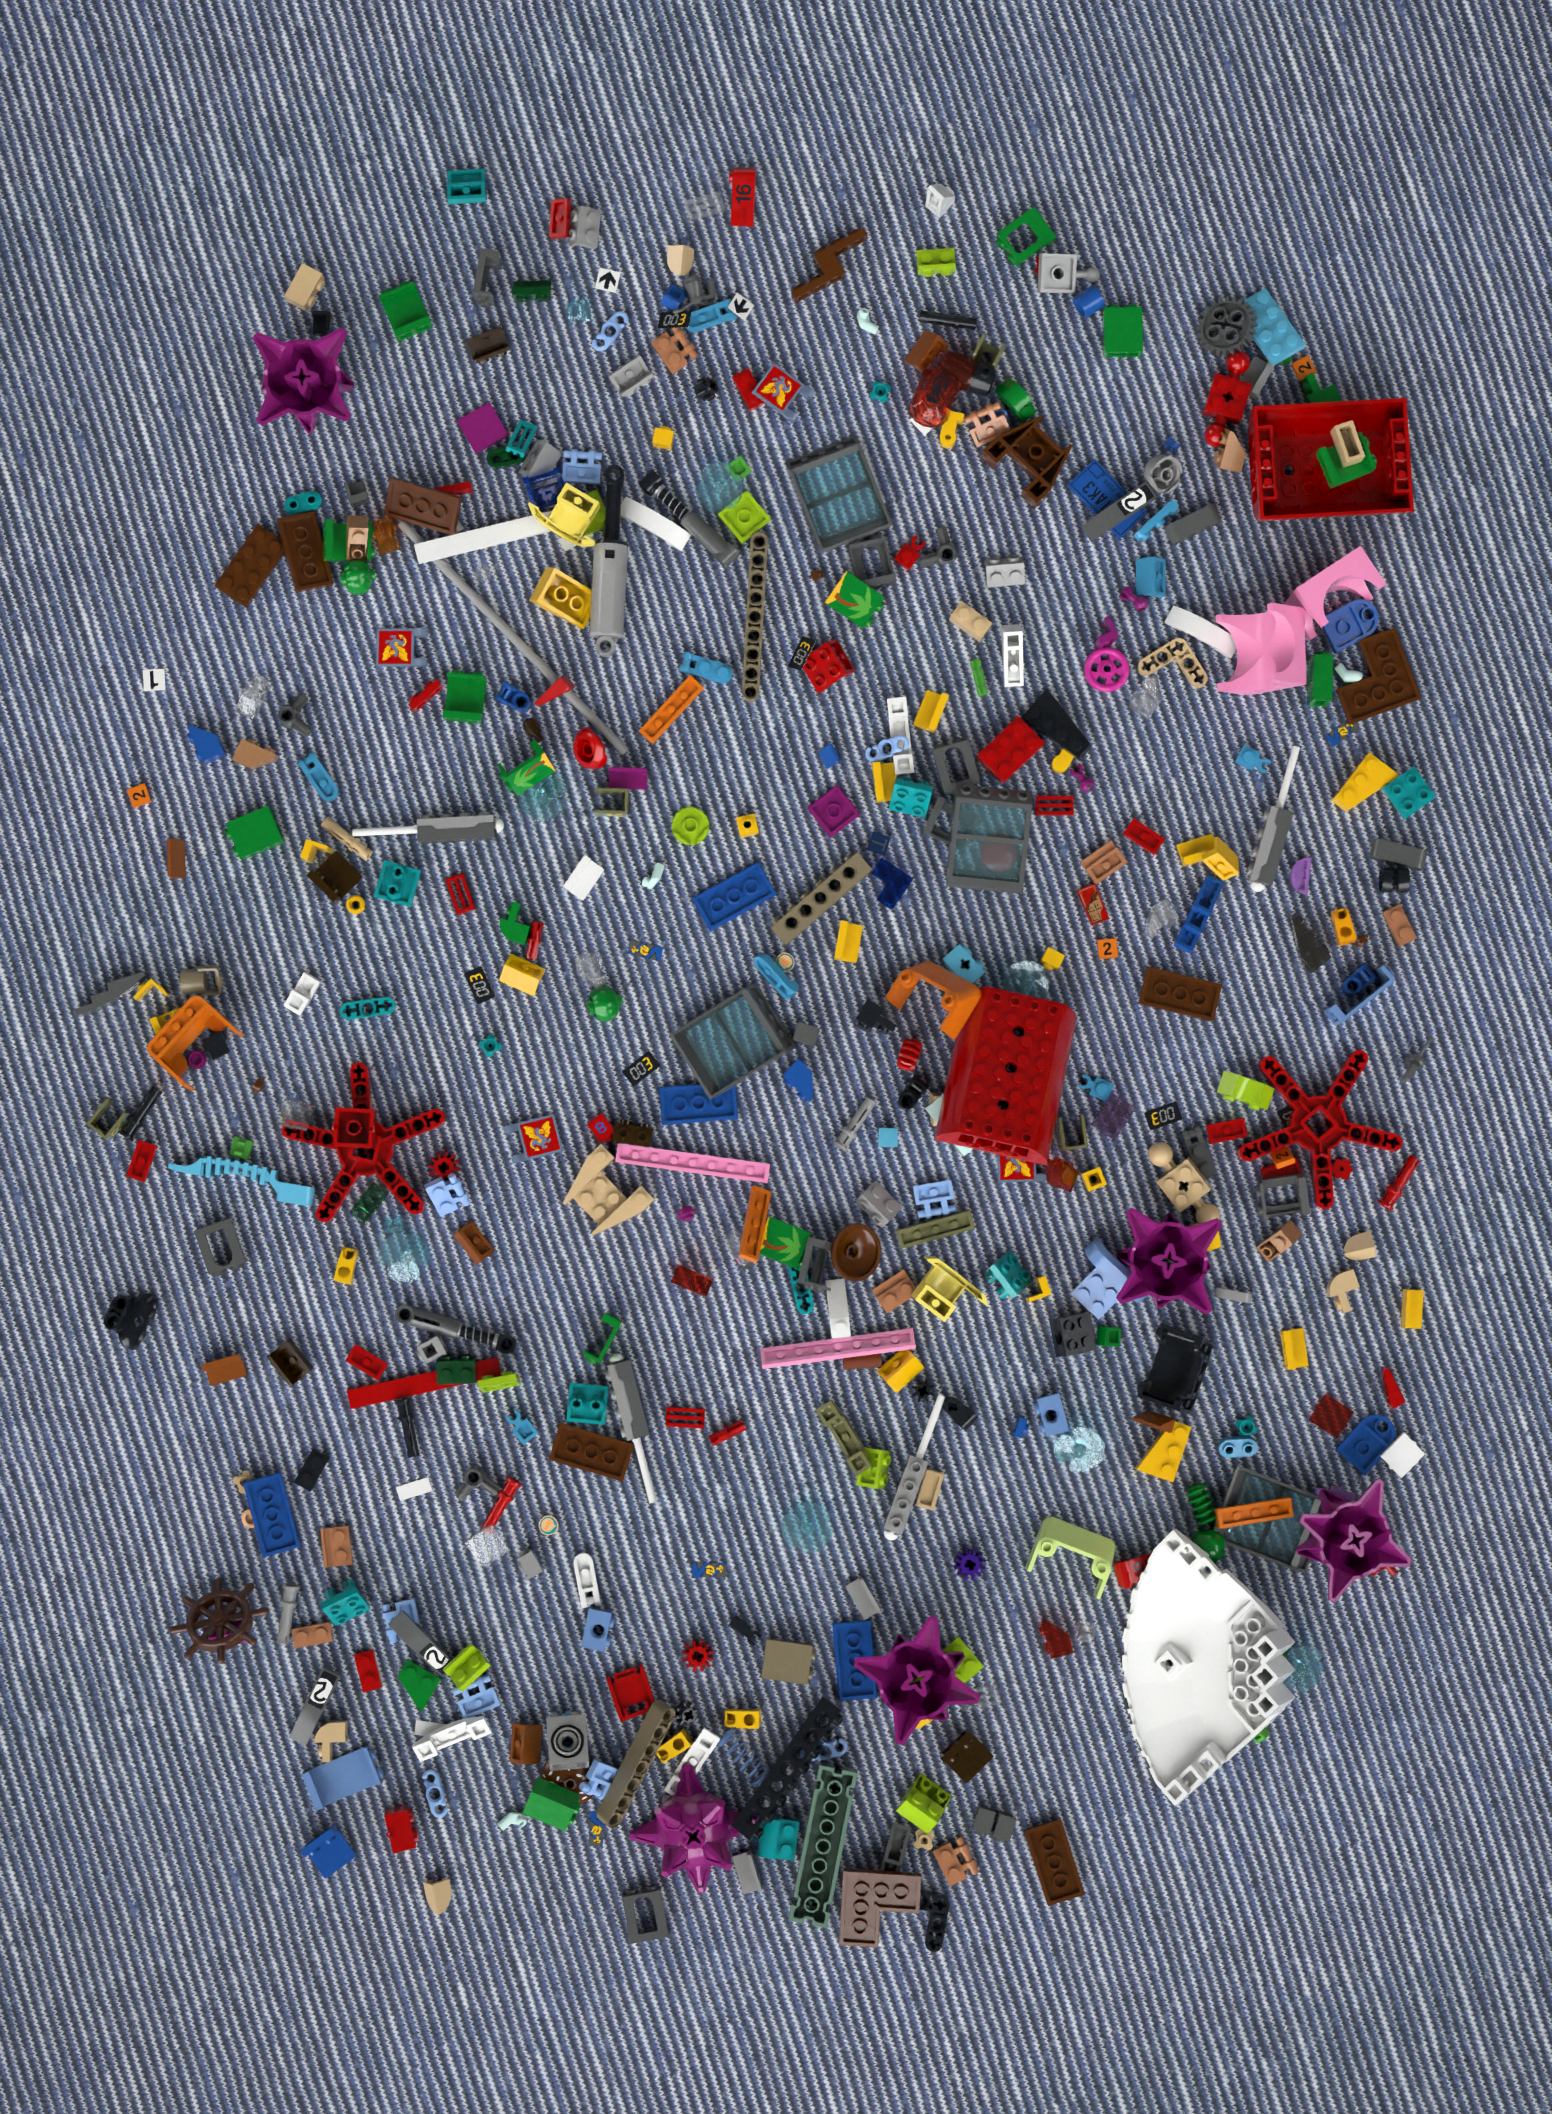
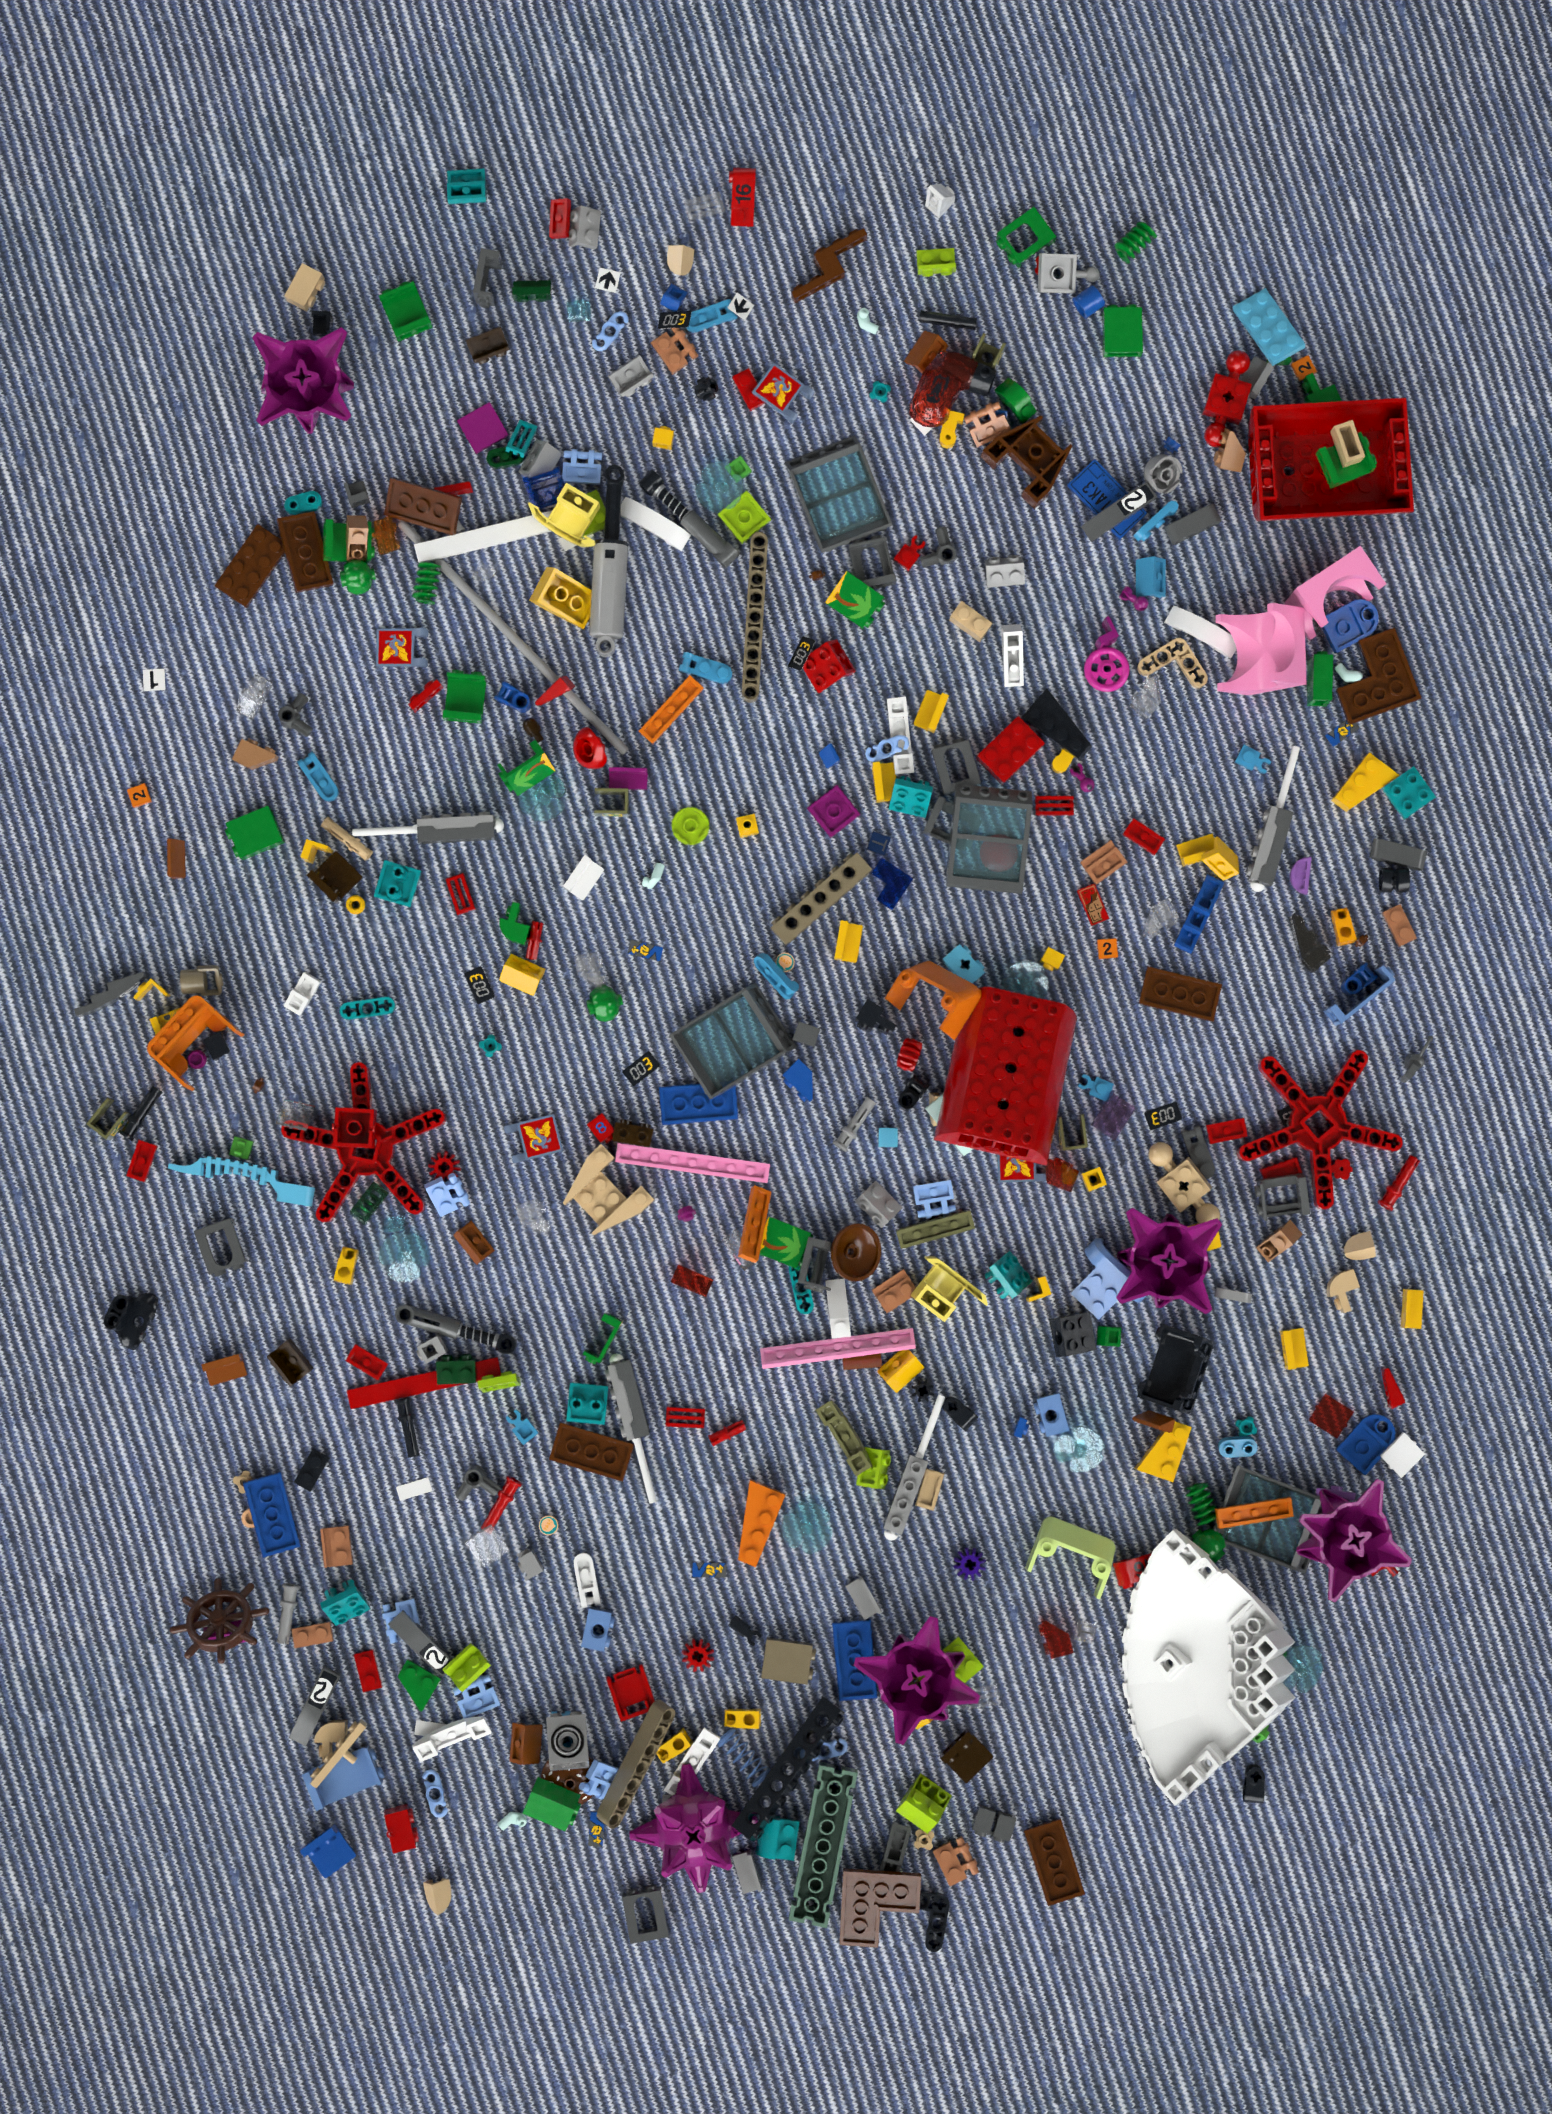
blue slope [187,725,227,764] -> none
dark grey piece [673,276,716,314] -> none
black gear [674,1700,698,1726] -> none
blue tile [692,861,777,932] -> none
bright green axle [970,659,988,696] -> none
dark grey gear [1196,296,1258,358] -> none
lime brick [1217,1071,1275,1111] -> none
orange tile [1270,1147,1295,1169] -> none
none -> tan plate [310,1719,367,1788]
none -> green piece [412,562,441,605]
none -> clear slope [515,1199,552,1236]
none -> orange wedge [738,1479,786,1567]
none -> green piece [1114,222,1157,264]
none -> black piece [1243,1764,1265,1803]

